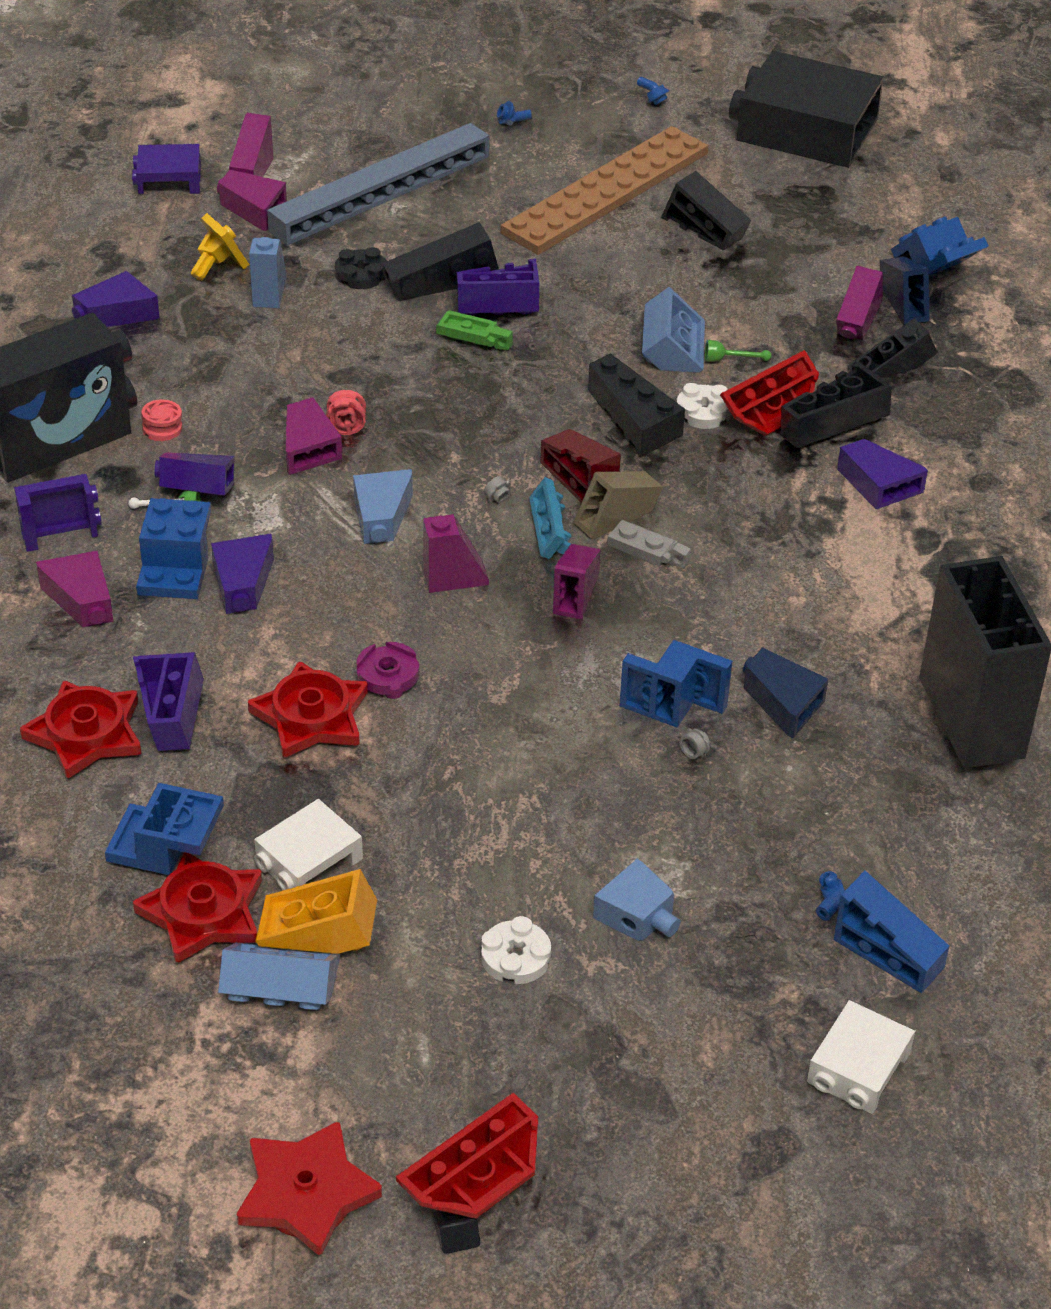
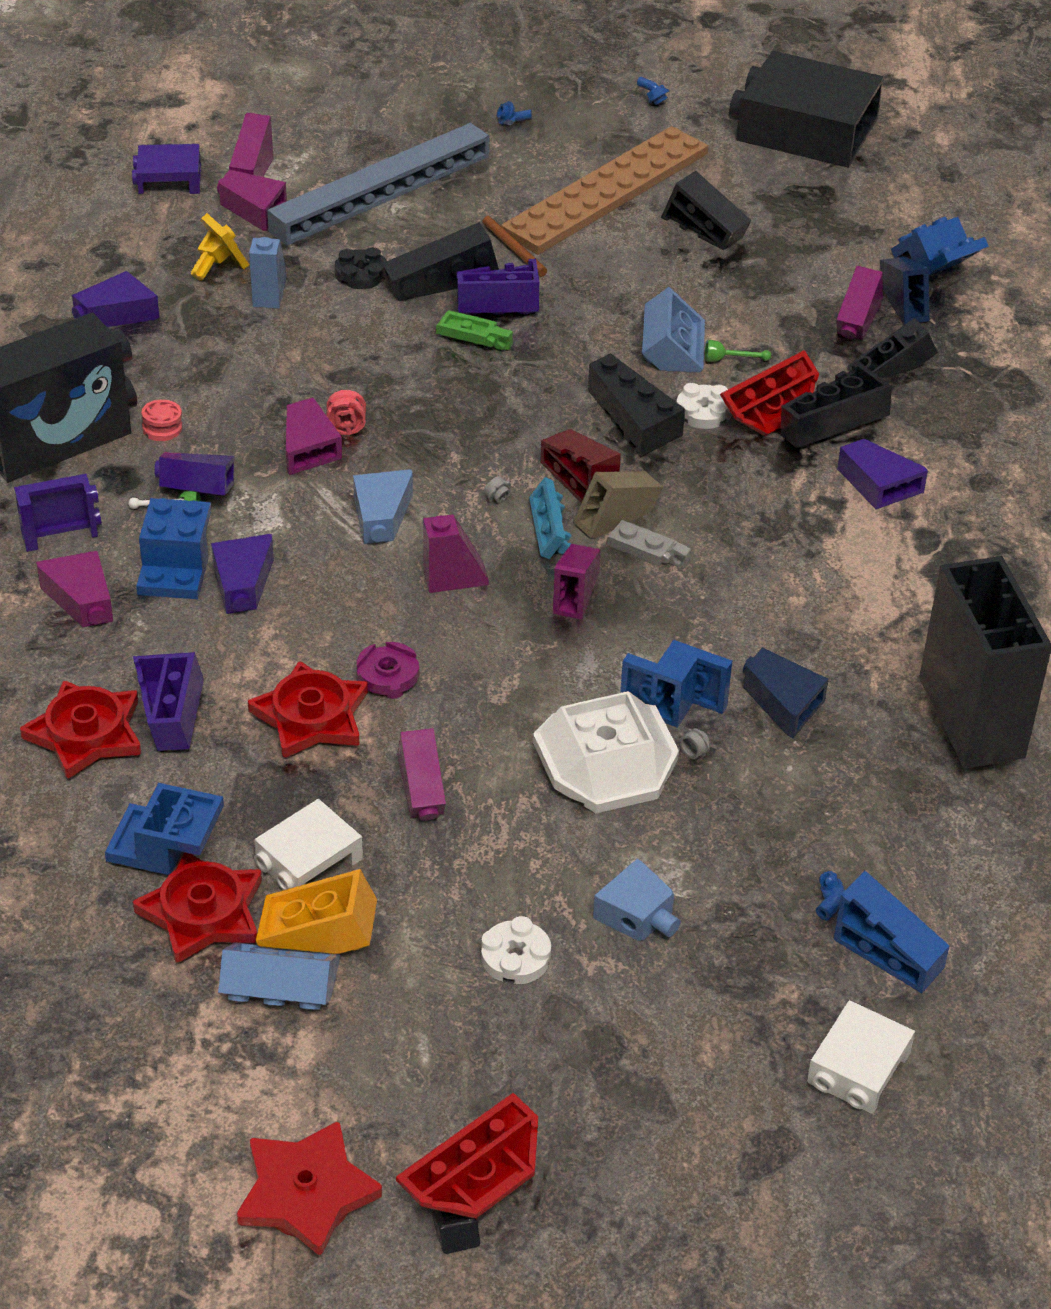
none -> magenta slope [397,728,446,821]
none -> dark orange bar [482,216,547,277]
none -> white piece [533,691,679,813]

